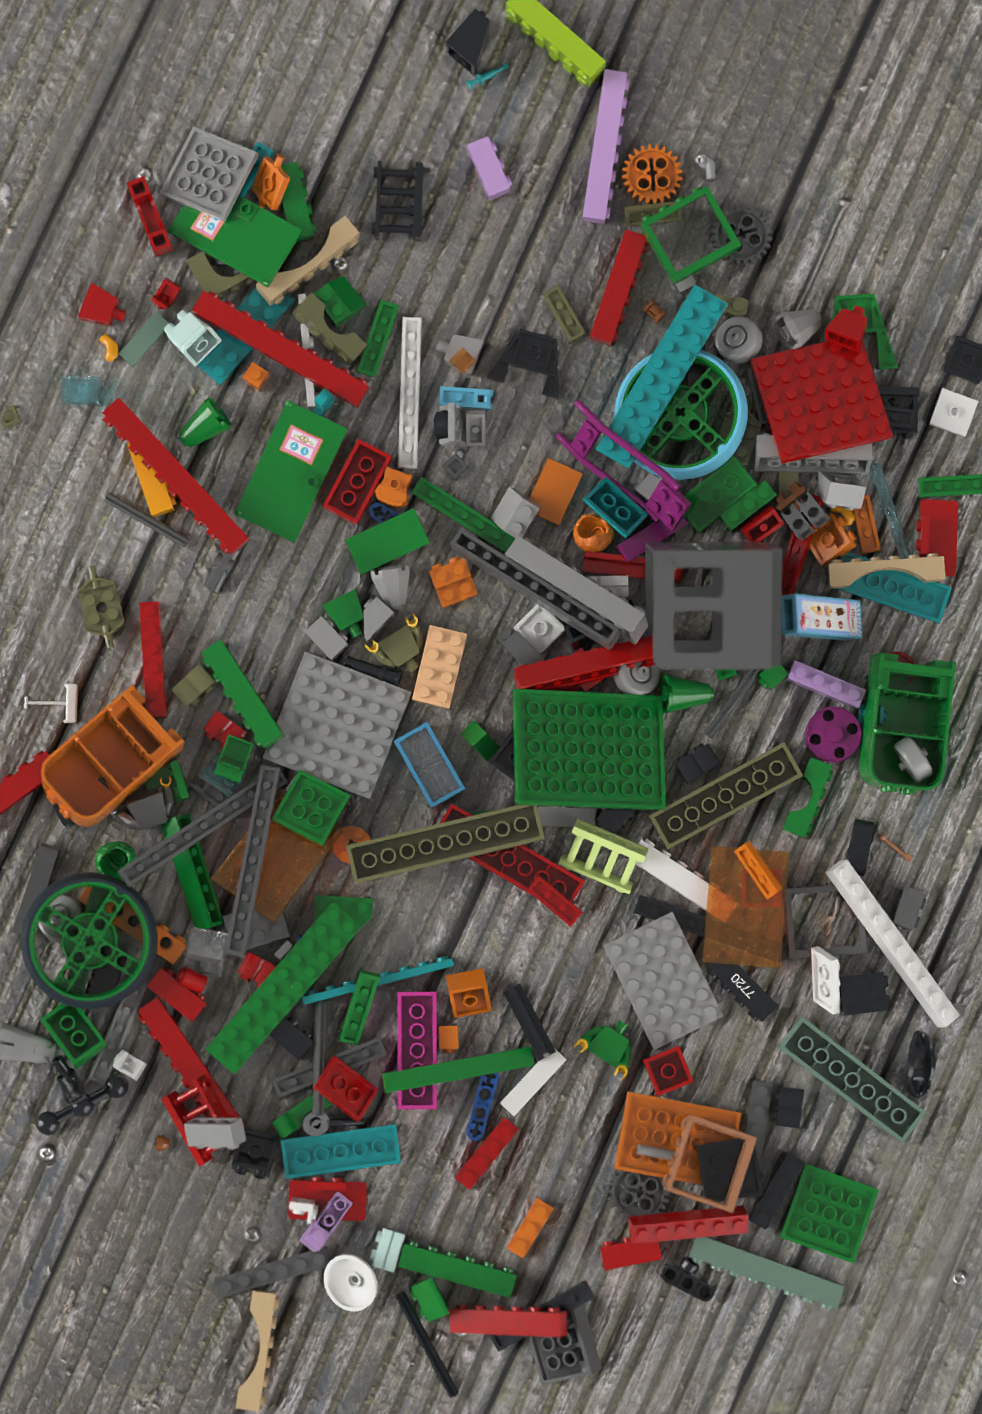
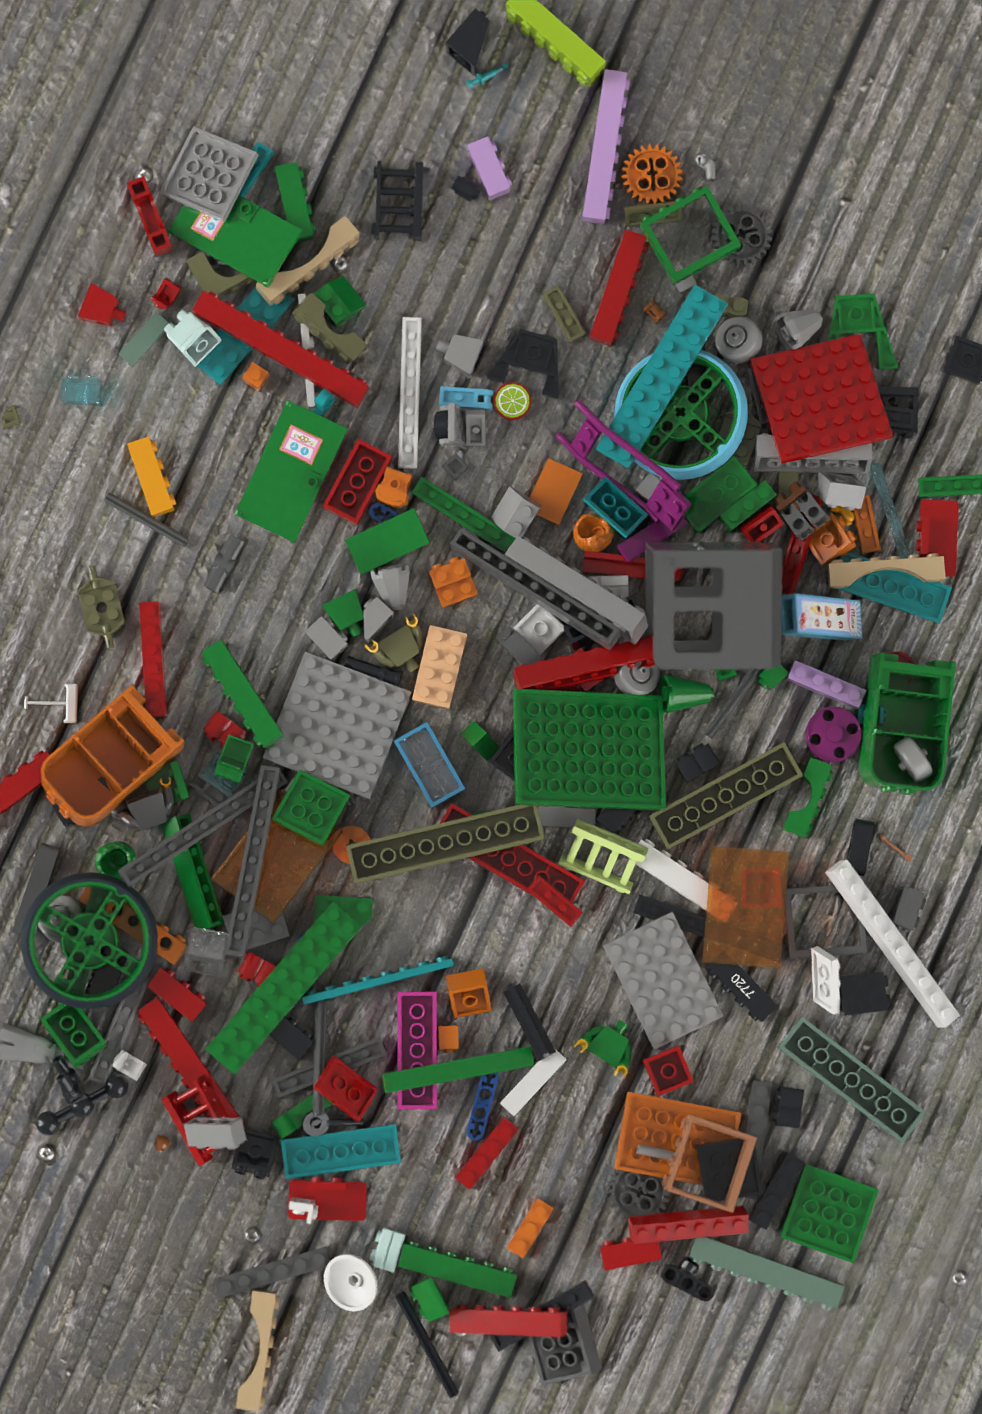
light orange arm [99,333,118,362] -> none
red brick [102,398,249,556] -> none
olive brick [171,664,216,707] -> none
red brick [176,967,208,994] -> none
green cone [178,397,232,448] -> none
orange plate [251,154,290,210] -> none
light grey plate [274,940,294,960] -> none
lavender slope [299,1191,353,1252] -> none
green plate [339,970,380,1045] -> none
green plate [357,300,399,378] -> none
clear orange tile [449,347,476,375] -> none
orange plate [734,840,783,899] -> none
red torso [825,306,867,352] -> none
black piece [907,1030,936,1098] -> none
white plate [929,388,978,437] -> none
none -> black brick [451,176,481,202]
none -> lime tile [494,382,531,421]

